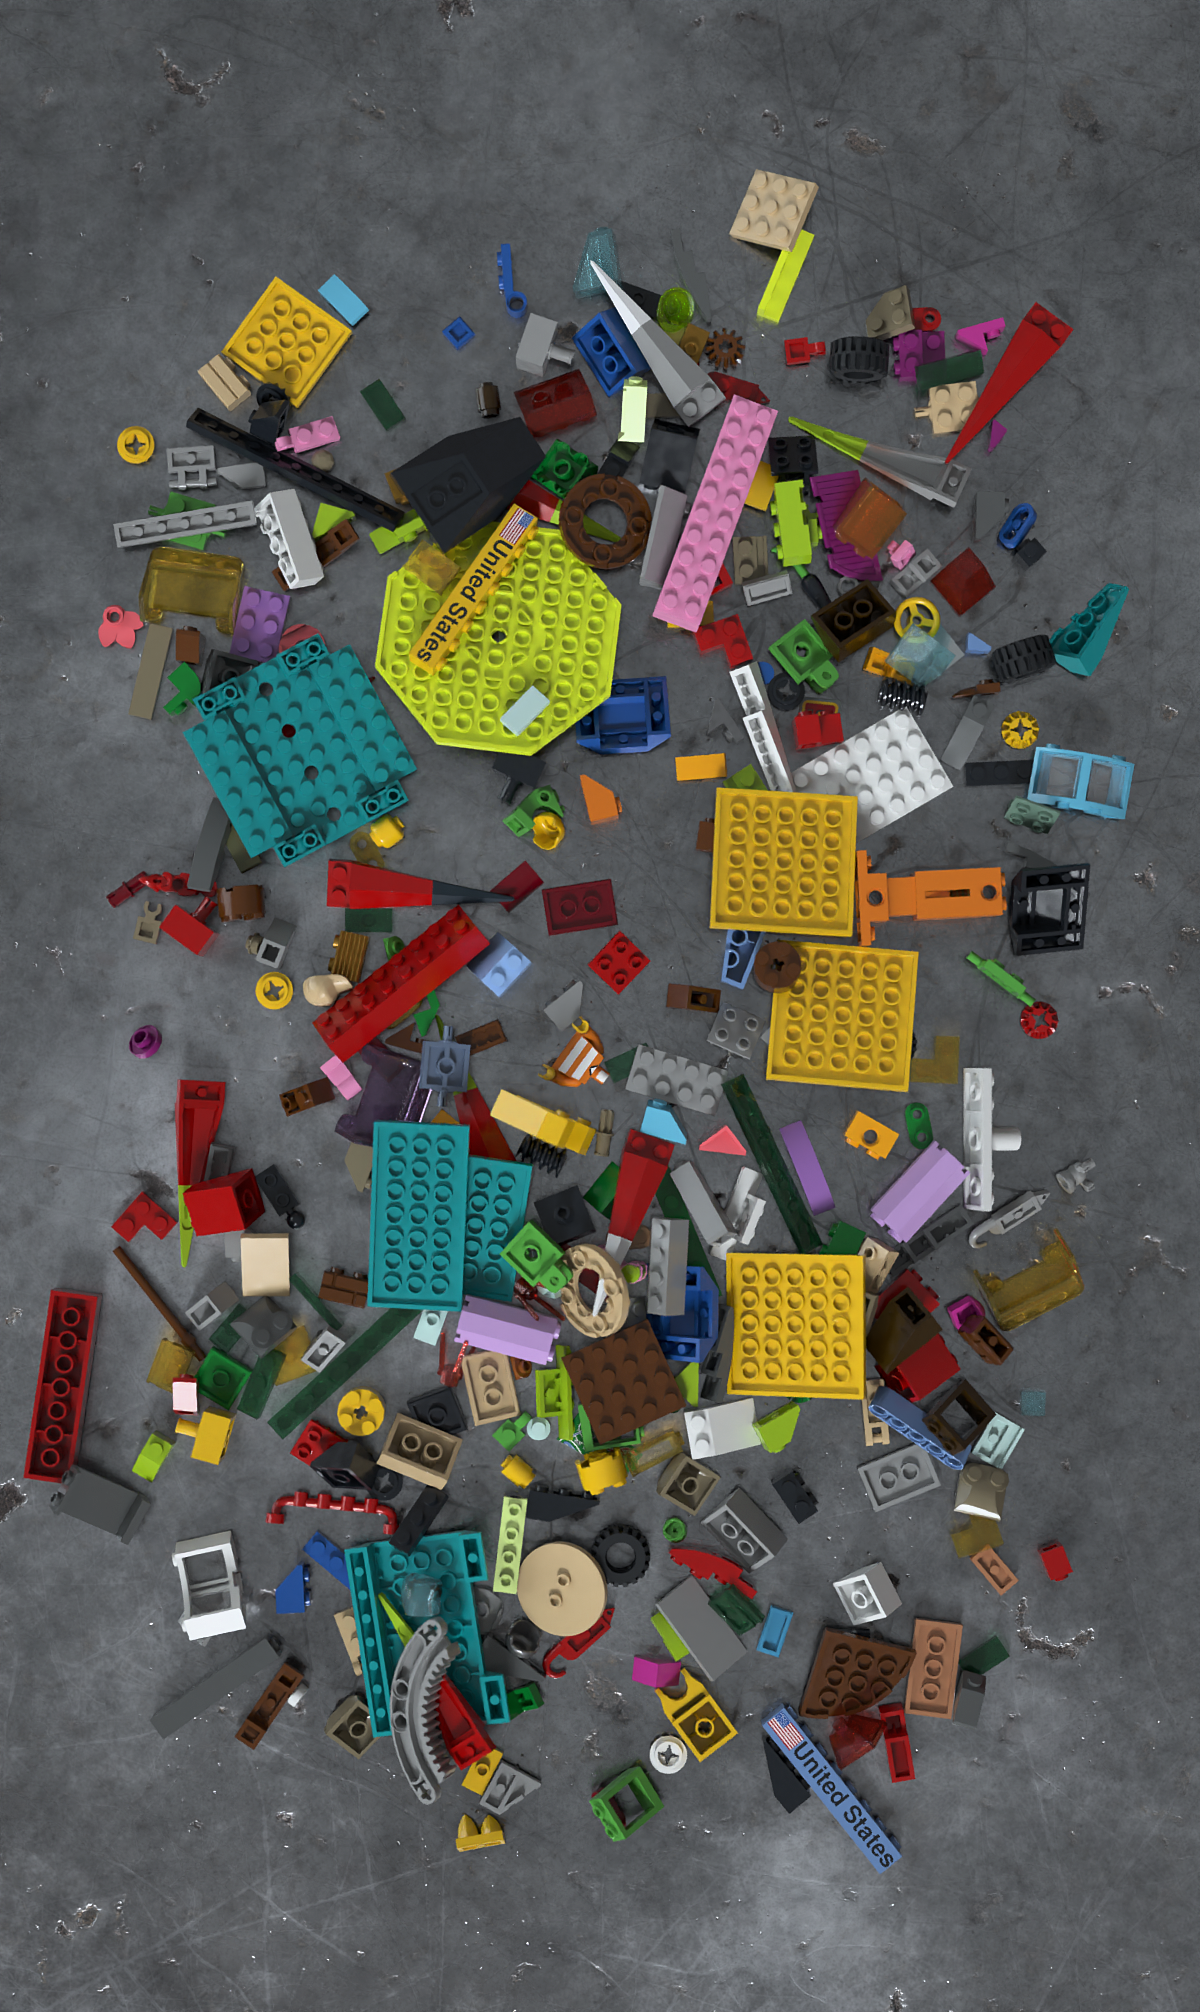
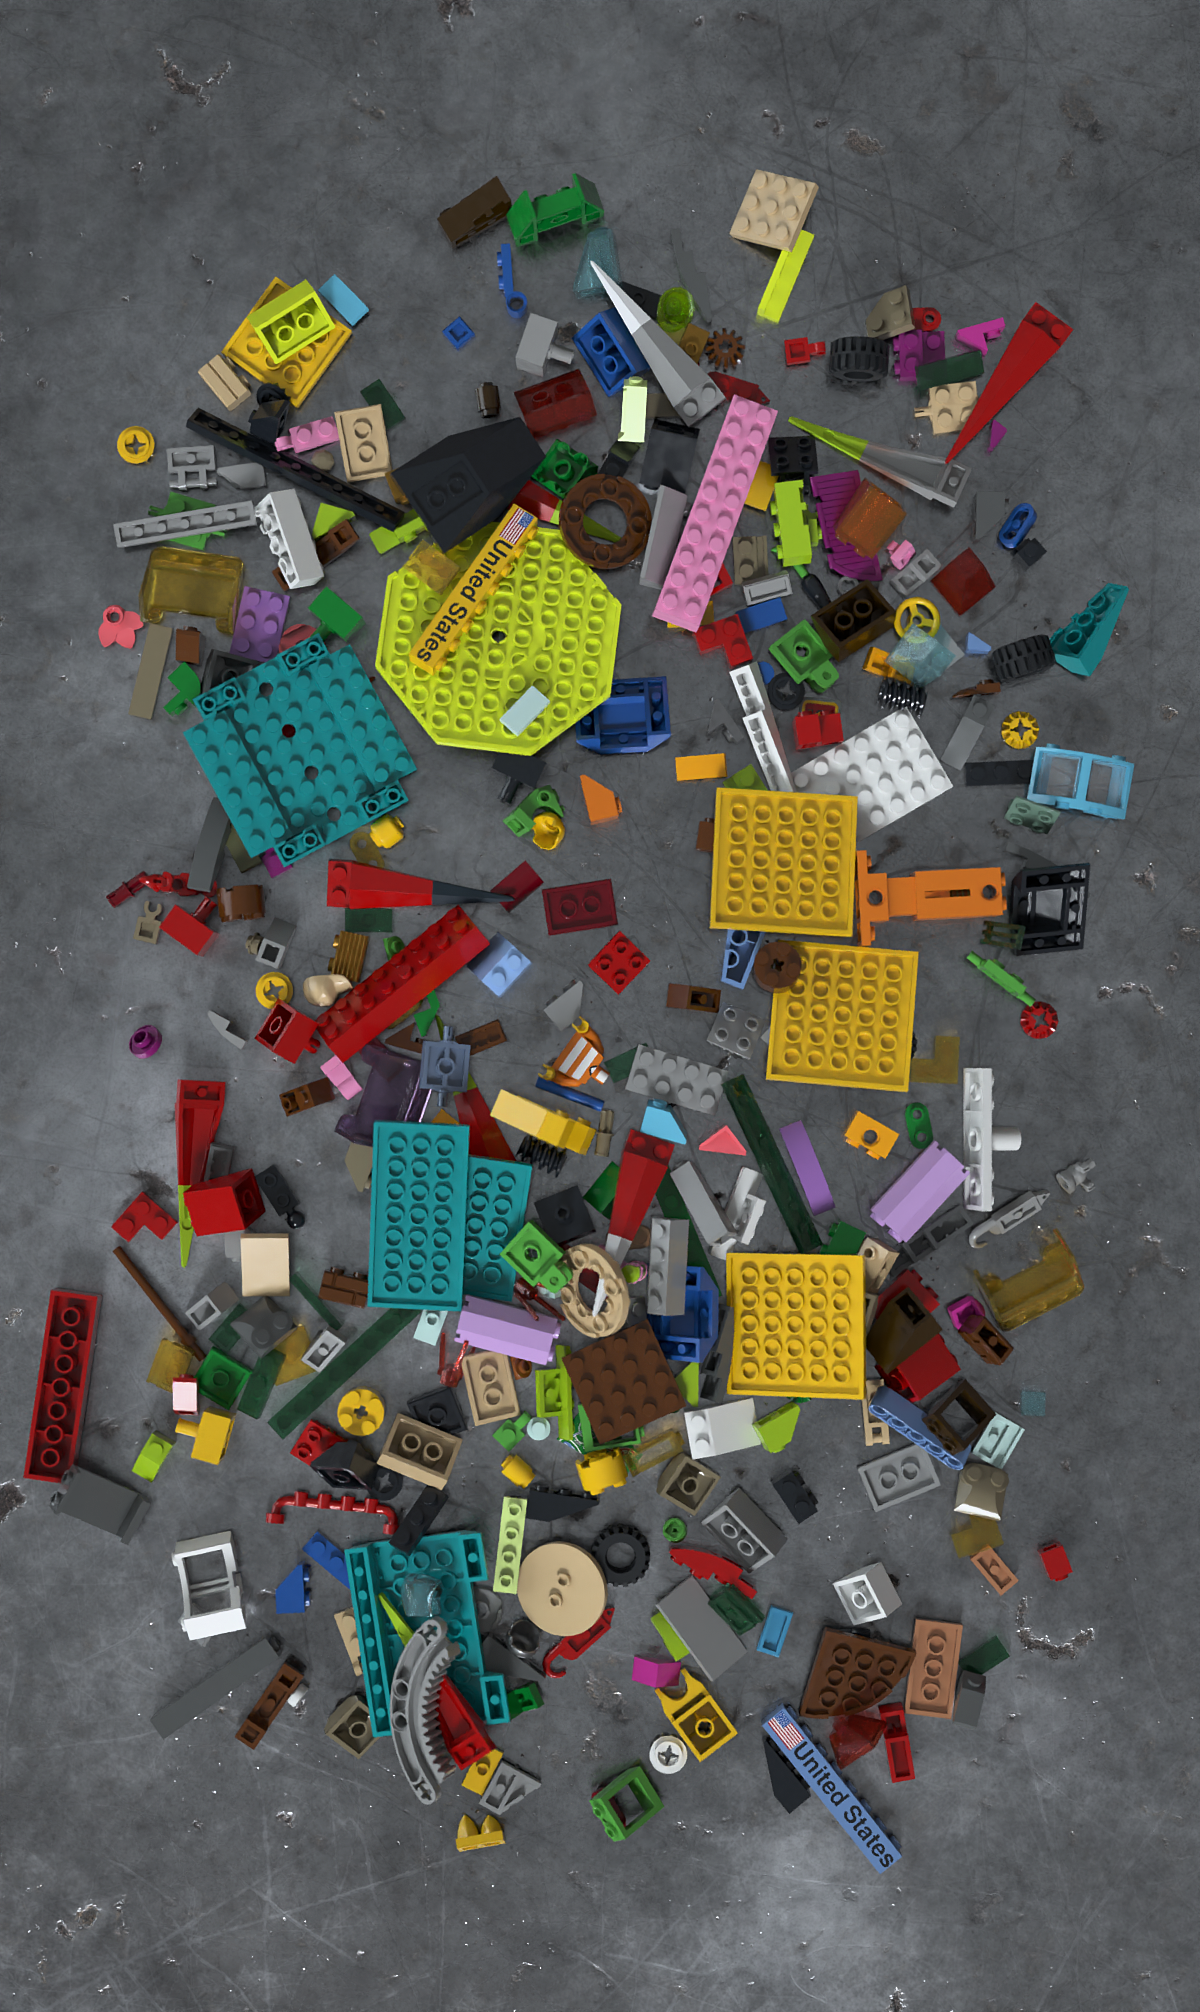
none -> light grey slope [207,1010,249,1050]
none -> neon yellow slope [247,279,335,364]
none -> red brick [254,998,320,1064]
none -> magenta plate [261,847,293,879]
none -> green brick [308,586,366,645]
none -> tan tile [334,404,393,482]
none -> dark brown wedge [437,176,512,249]
none -> green wedge [506,173,604,247]
none -> blue piece [535,1077,605,1112]
none -> blue tile [735,597,787,634]
none -> clear green tile [980,920,1025,950]

